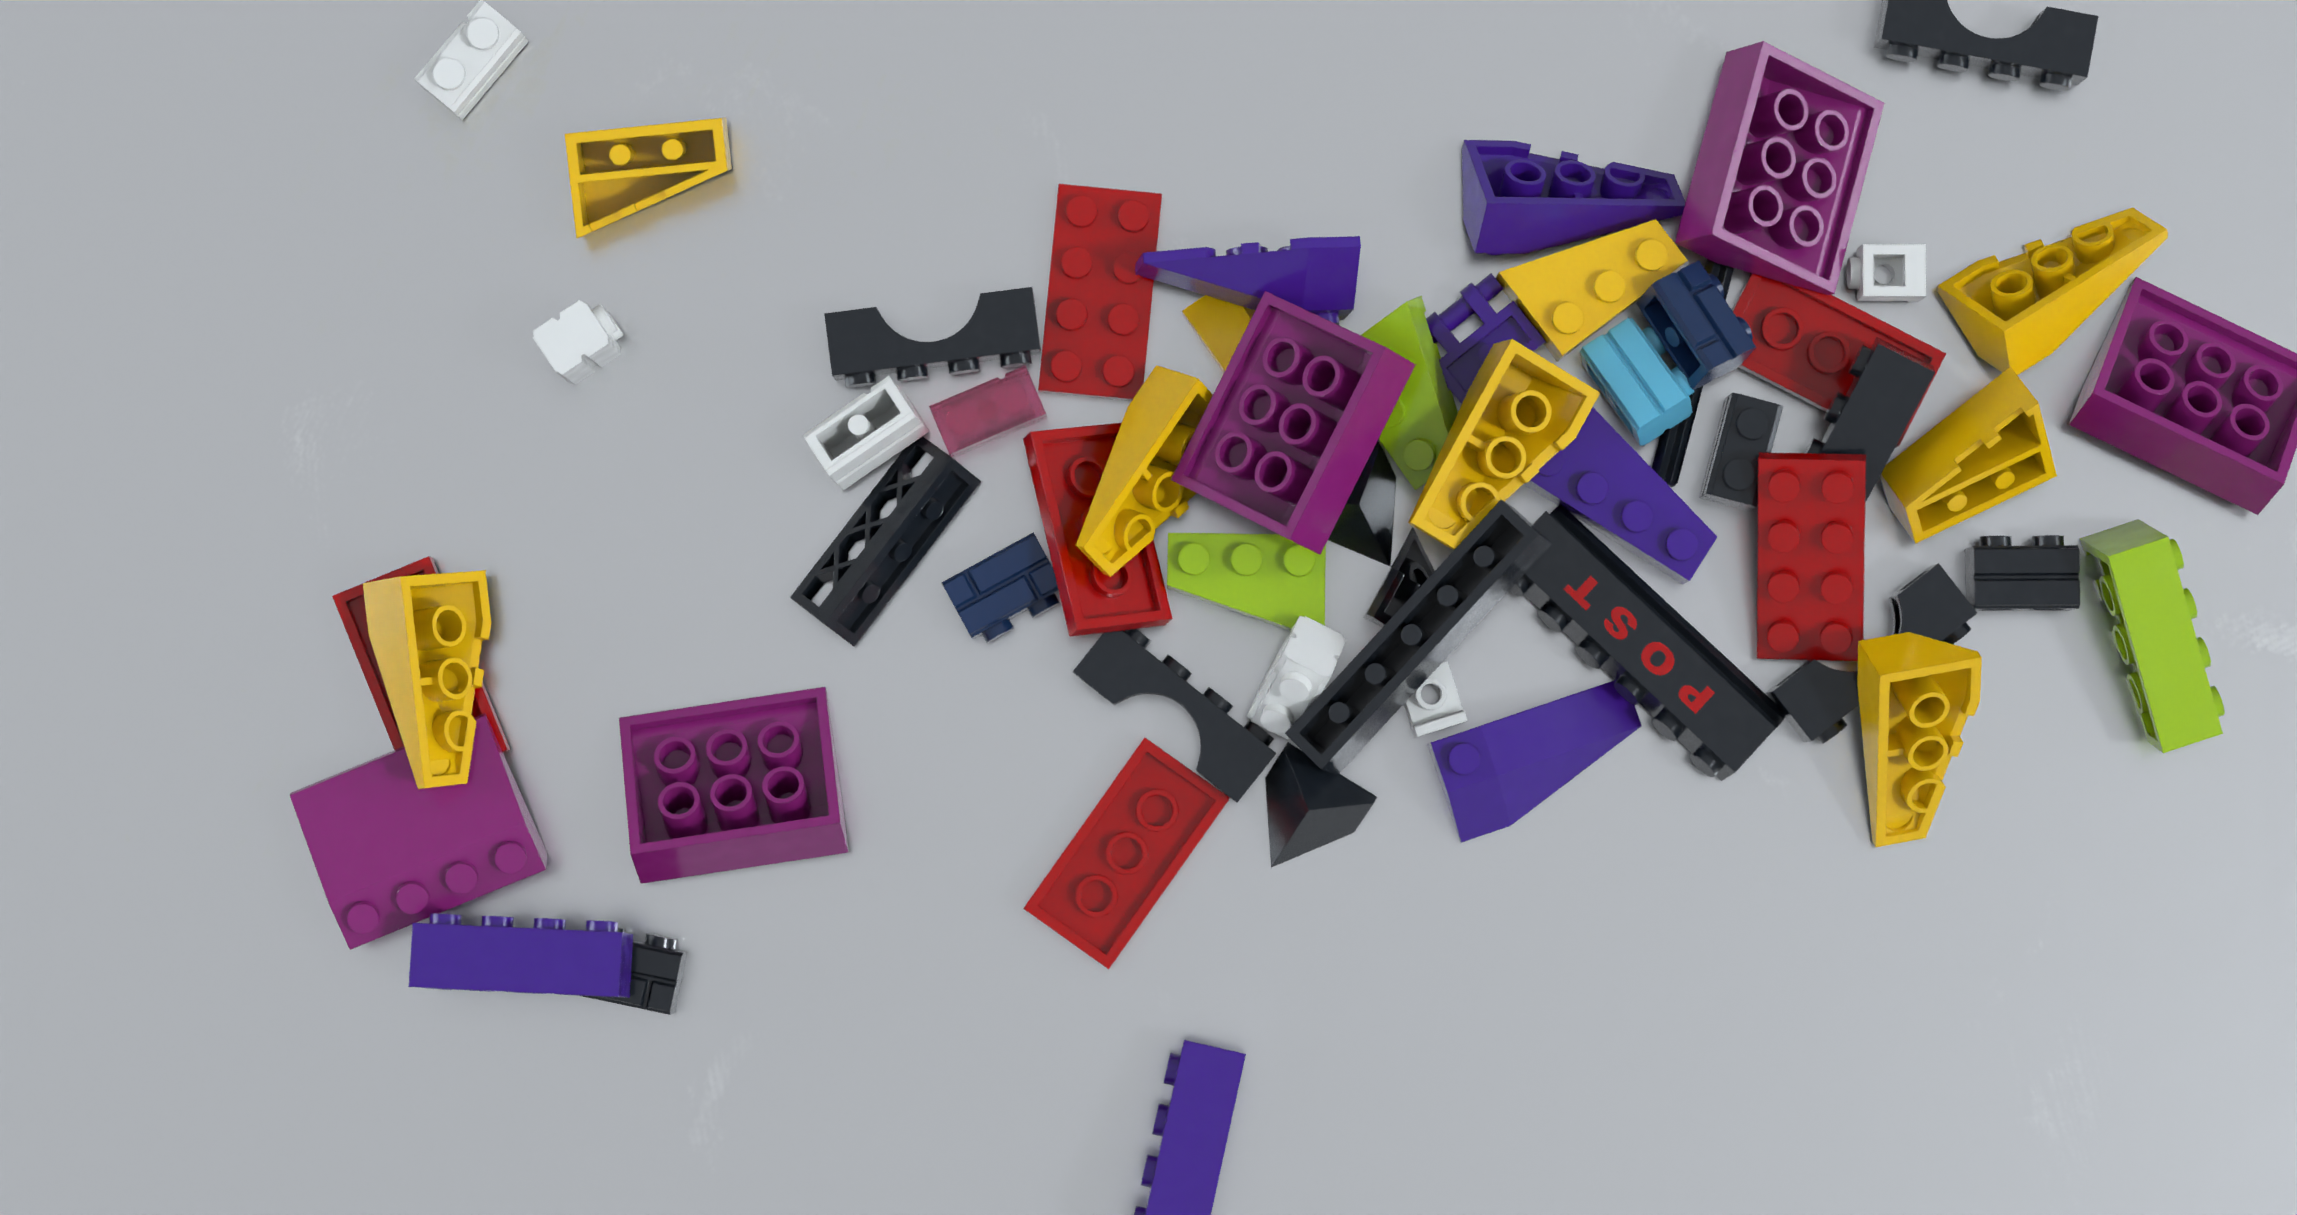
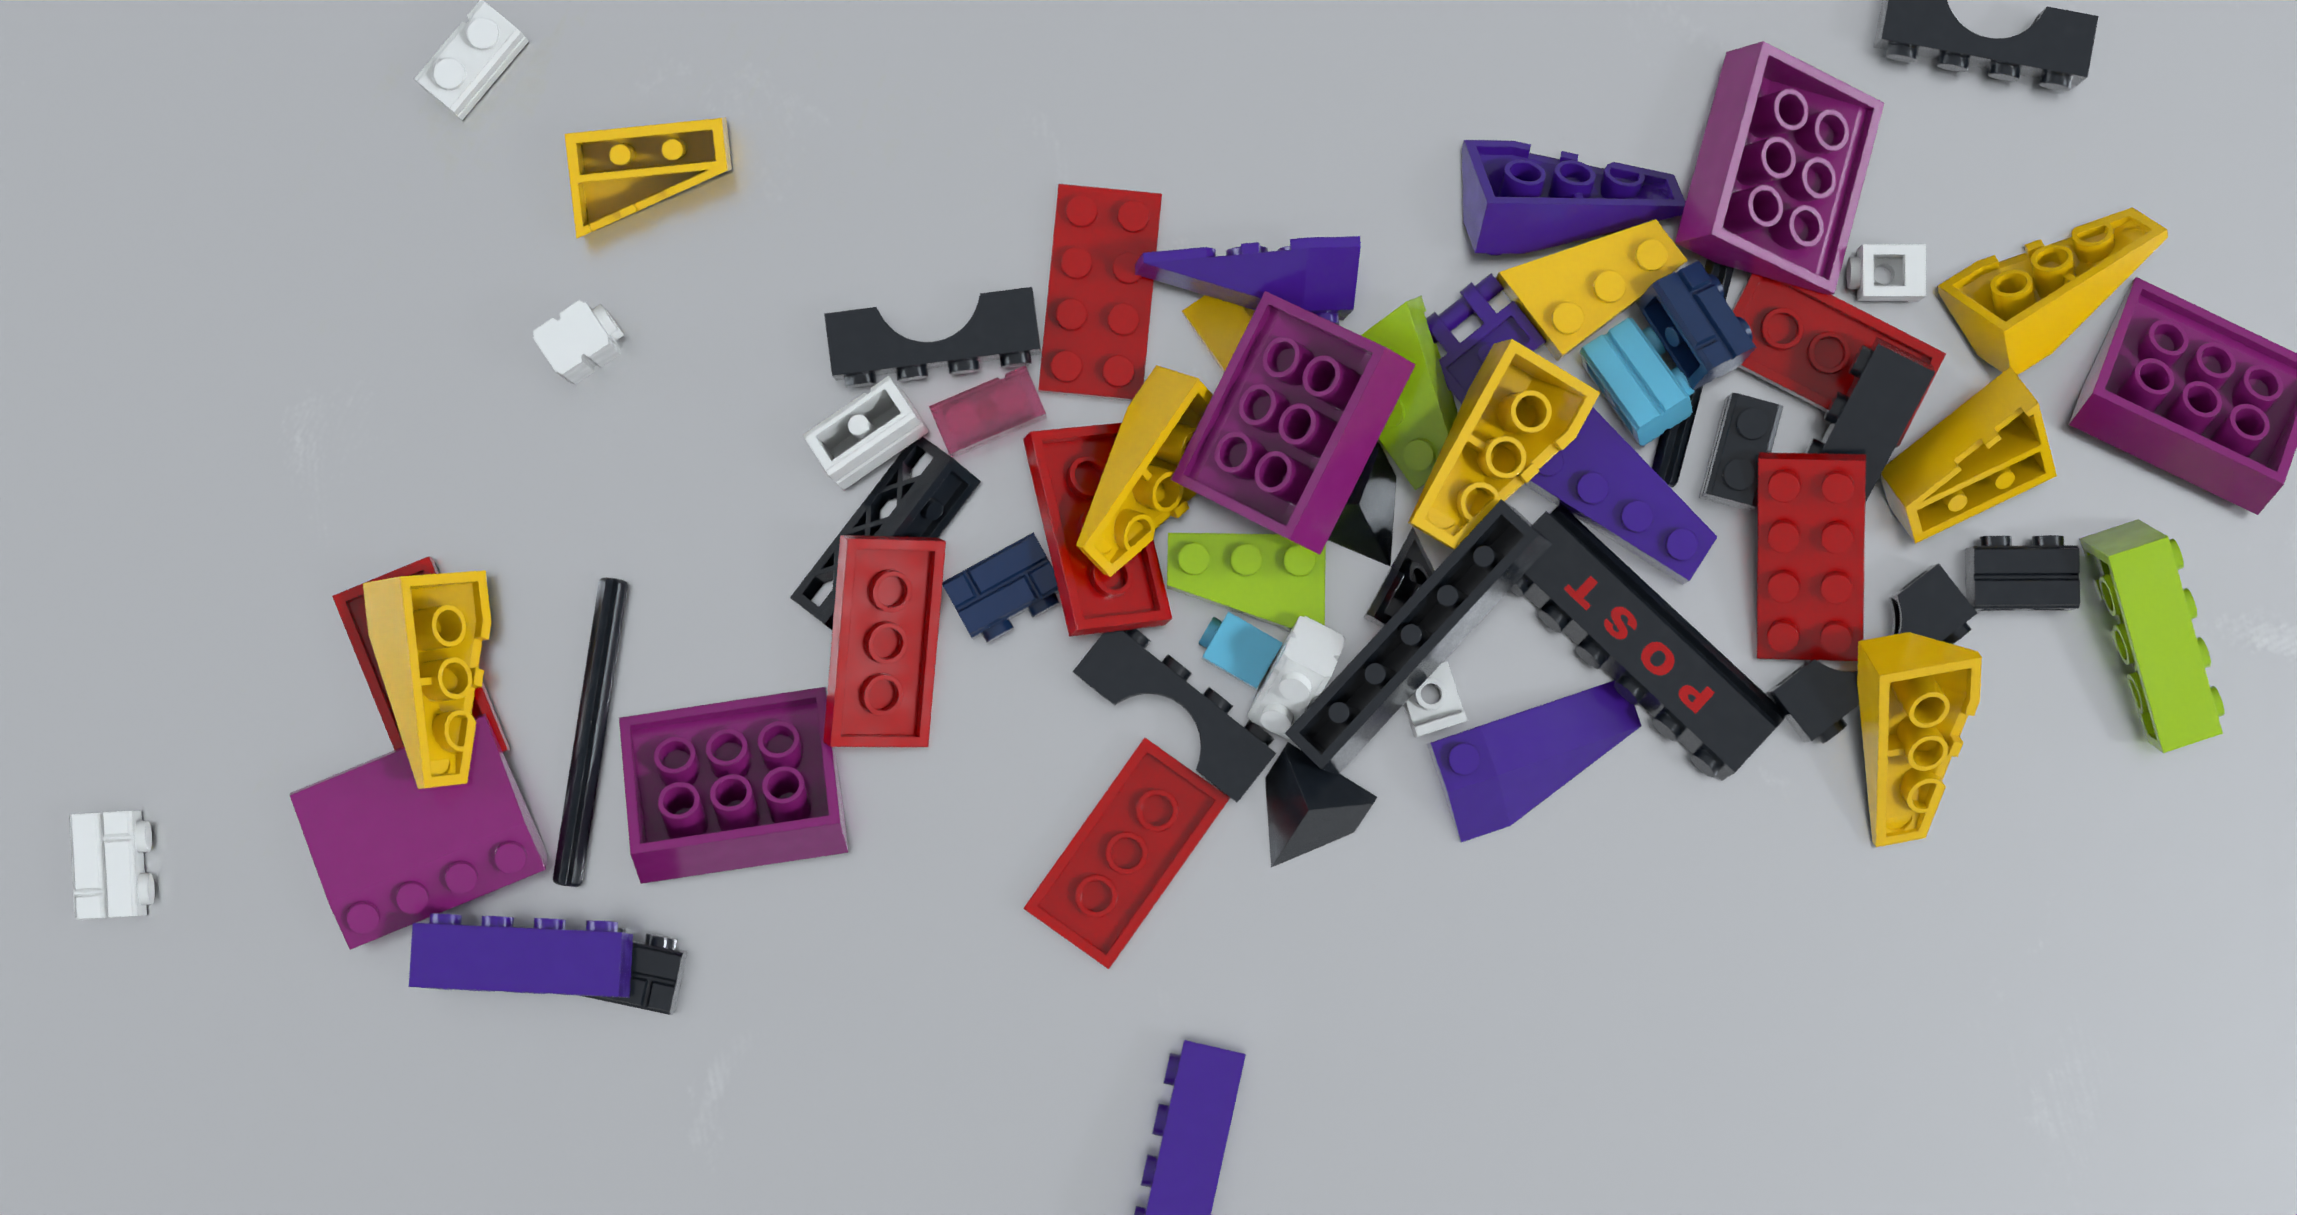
none -> white brick [69,811,155,920]
none -> black axle [553,577,628,887]
none -> red plate [823,535,946,747]
none -> medium azure brick [1198,611,1283,690]

